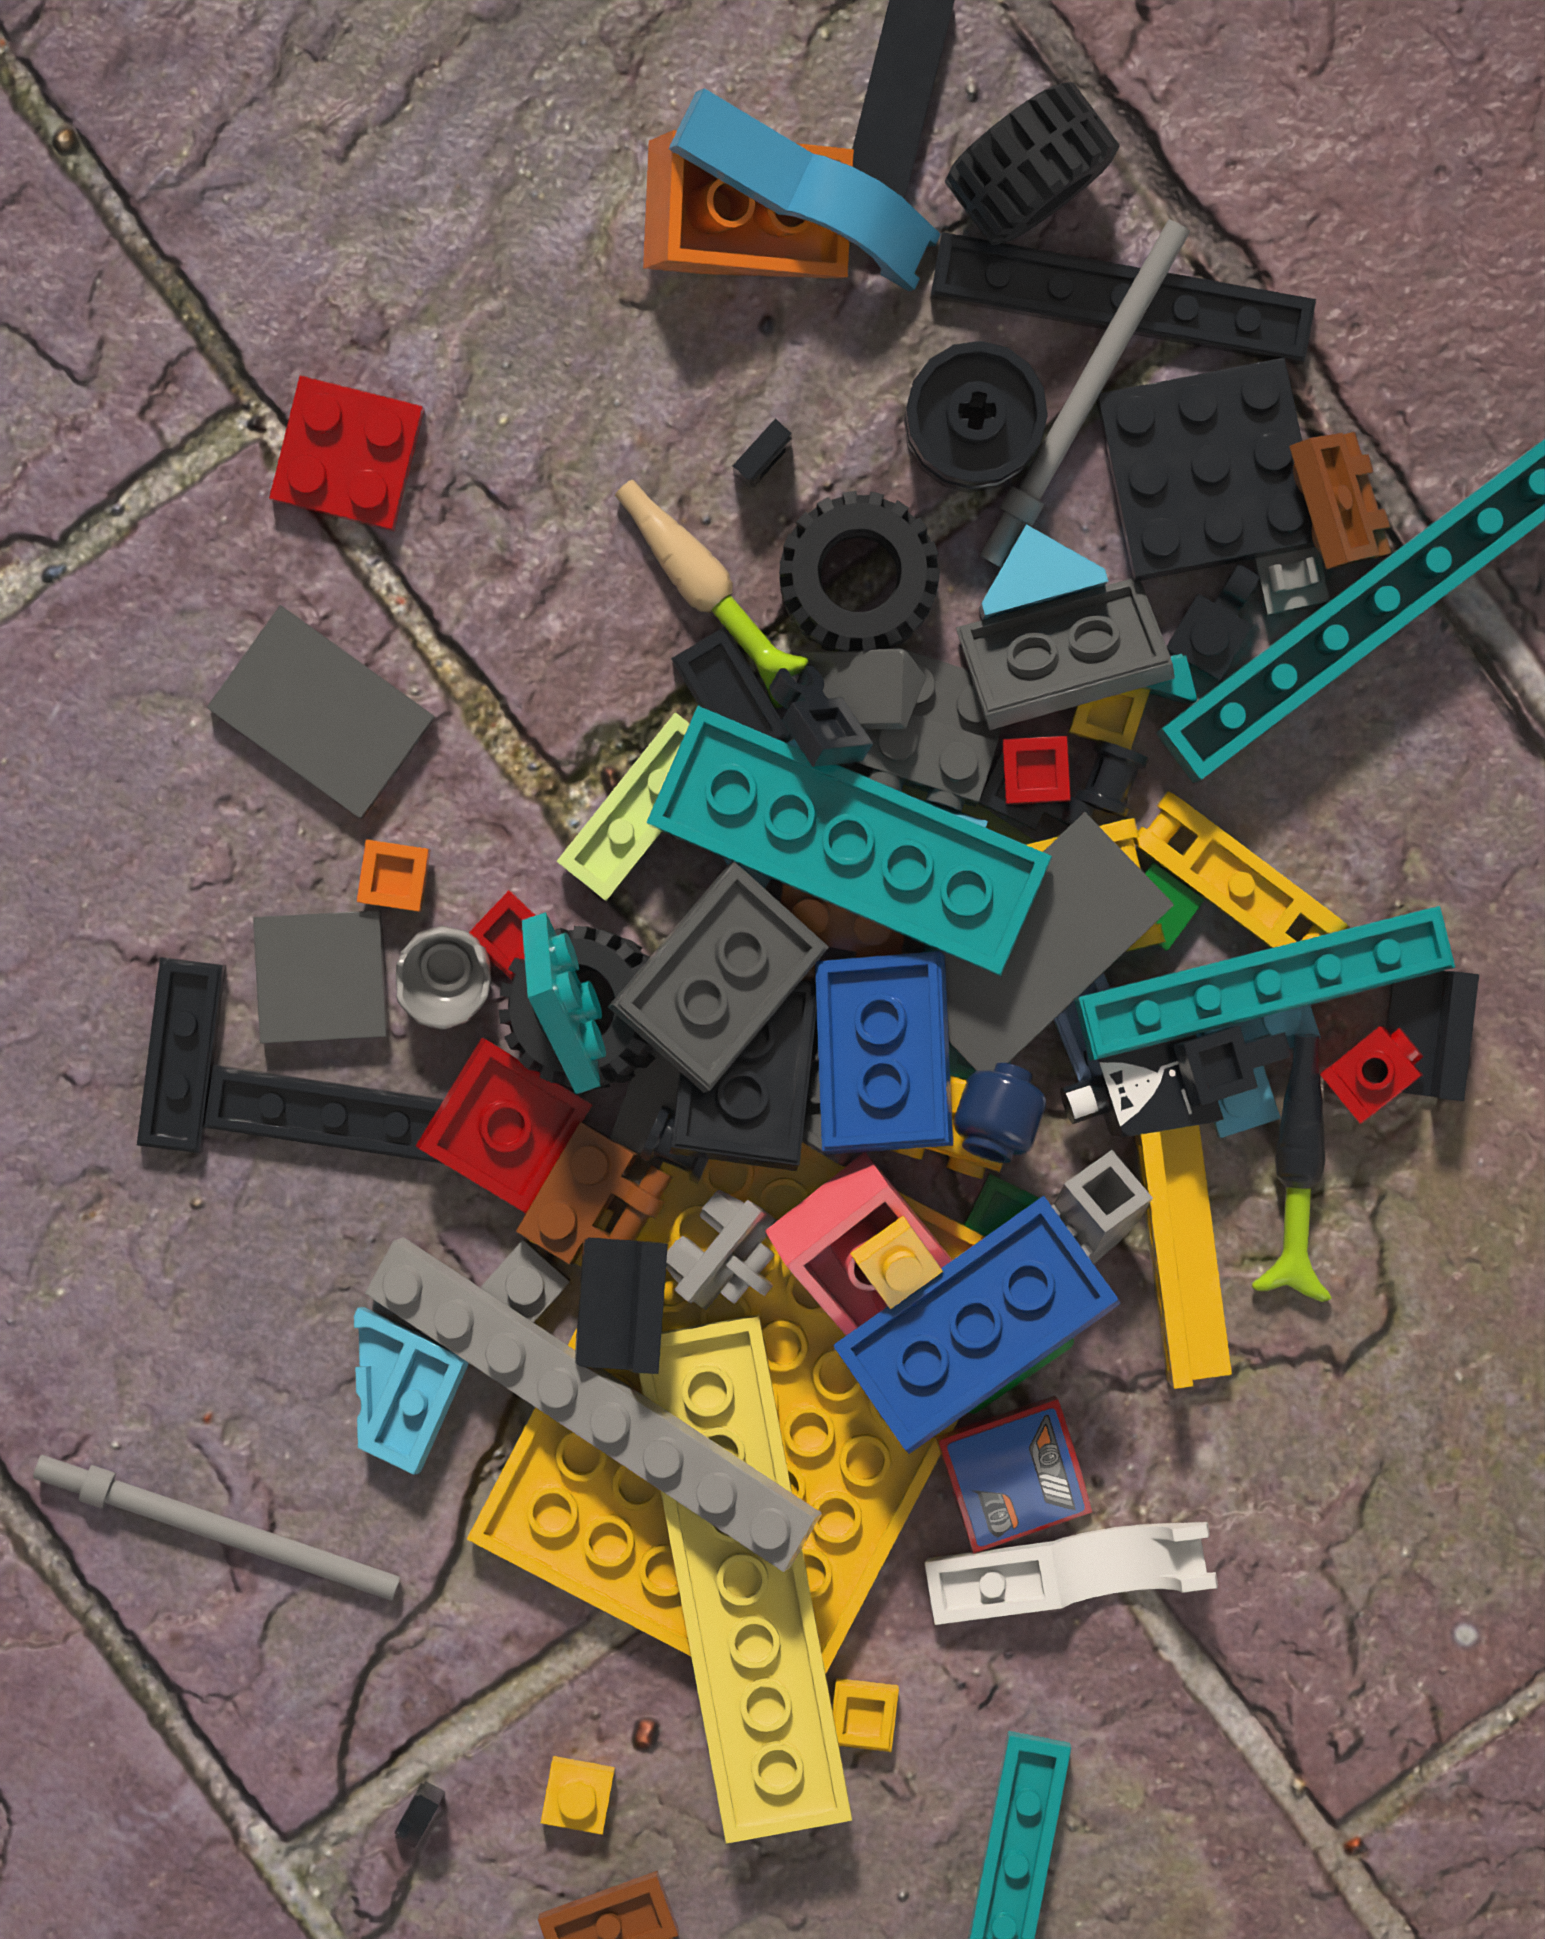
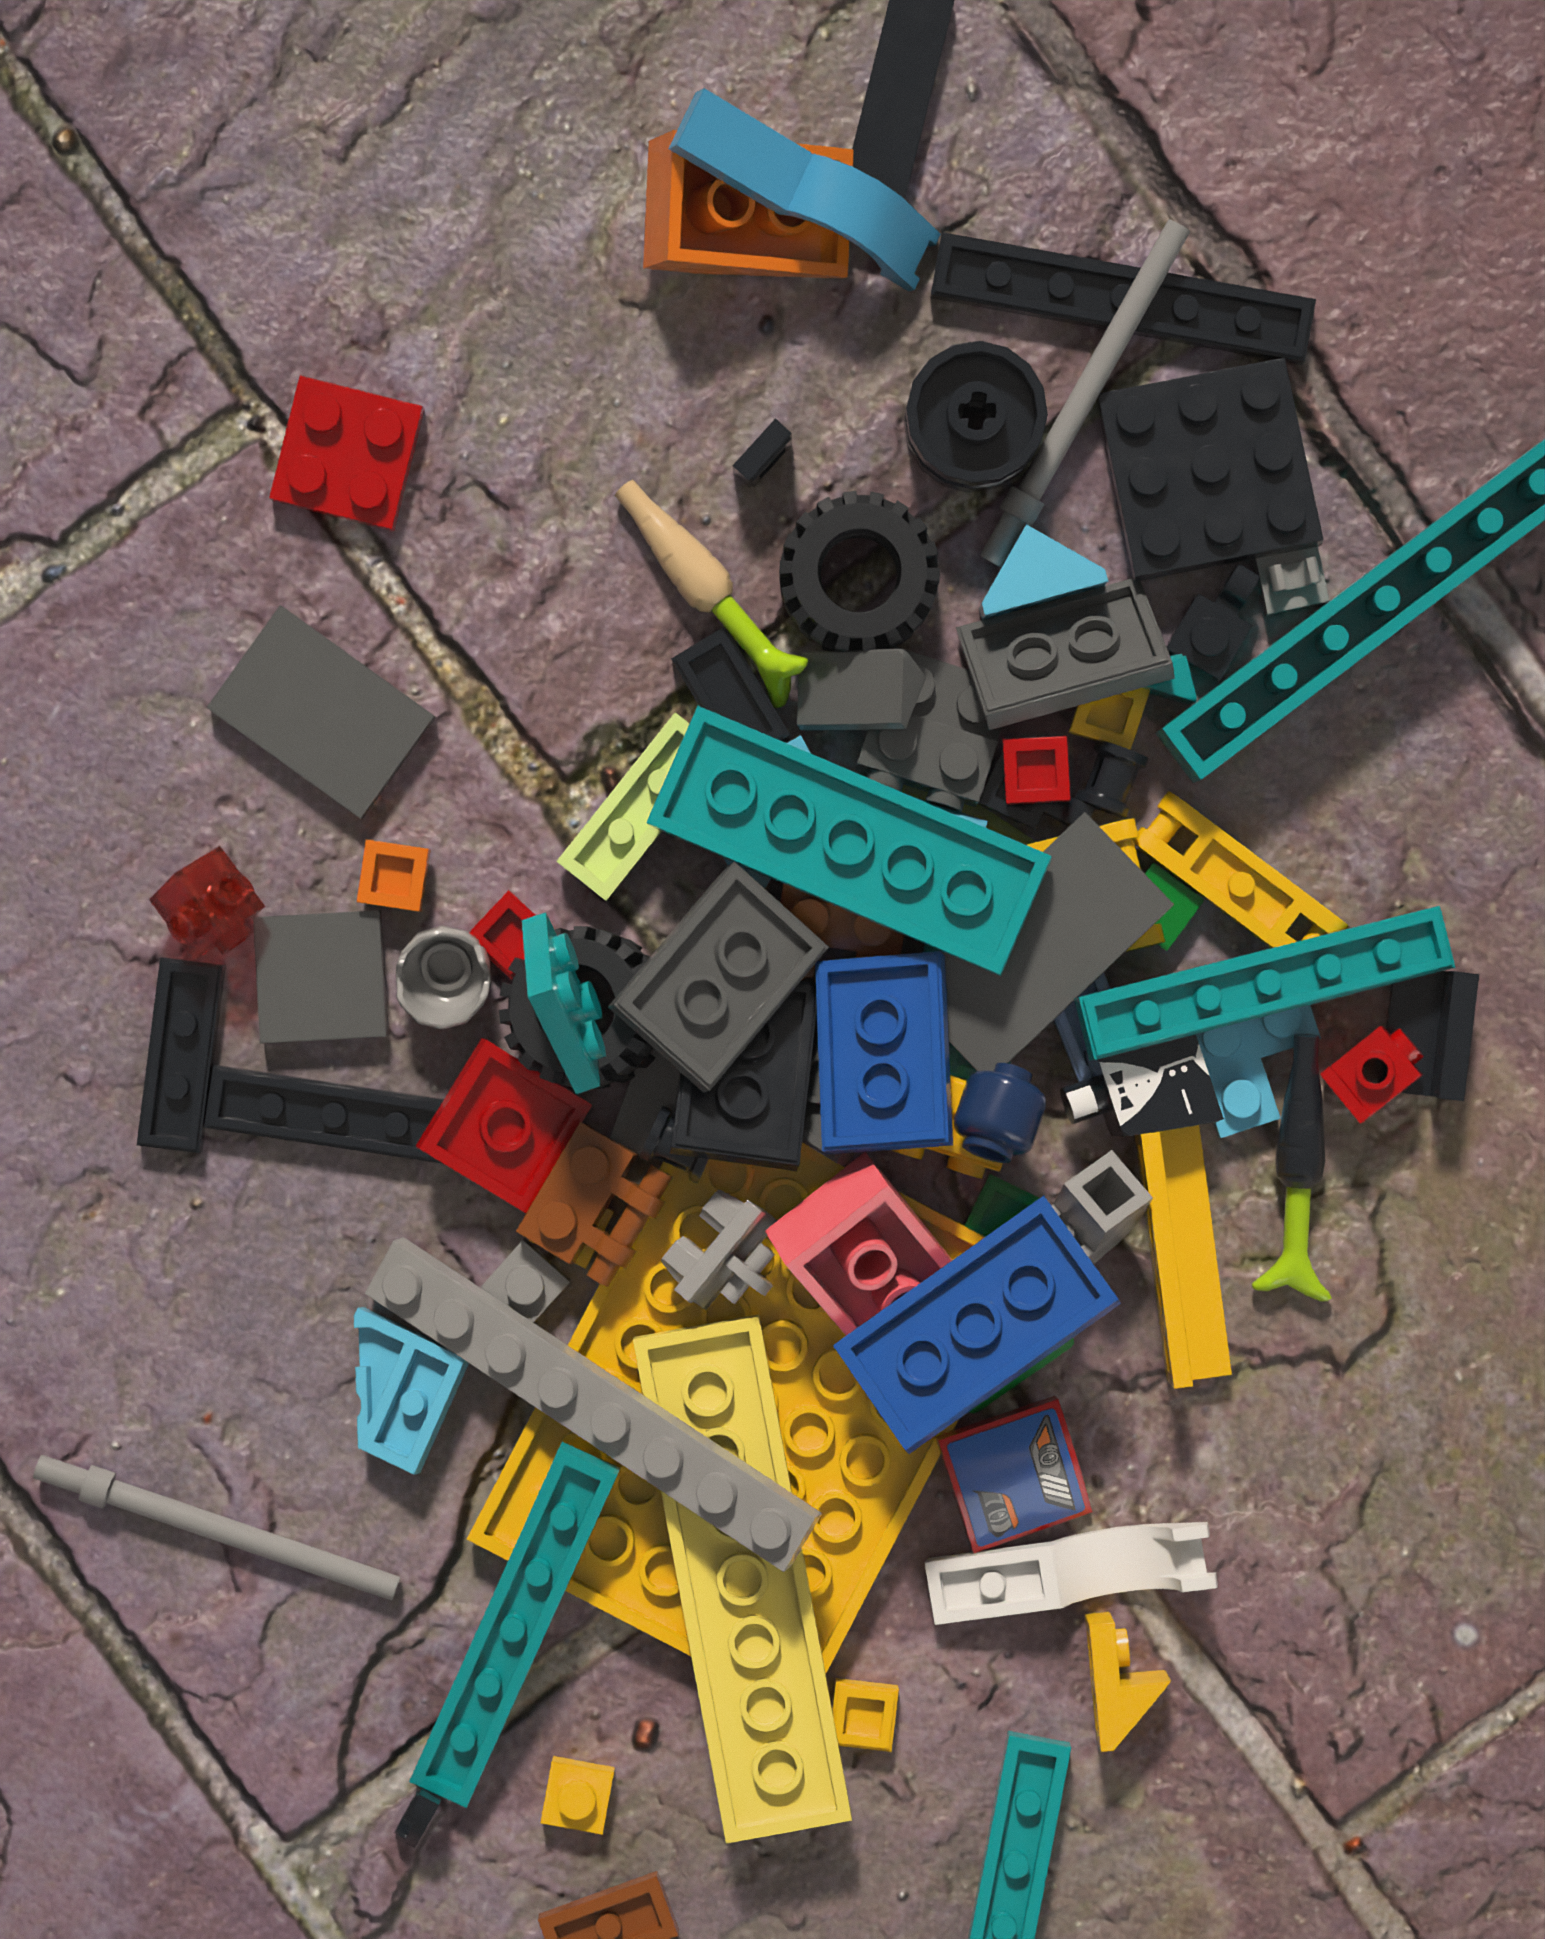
black panel [575,1237,668,1374] -> none
black plate [769,665,873,767] -> none
yellow plate [850,1216,943,1309] -> none
black tyre [945,82,1120,245] -> none
black plate [1173,1026,1292,1107] -> none
dark orange plate [1289,432,1392,569] -> none
none -> clear red brick [149,846,266,961]
none -> teal plate [409,1442,620,1808]
none -> yellow slope [1085,1612,1171,1752]

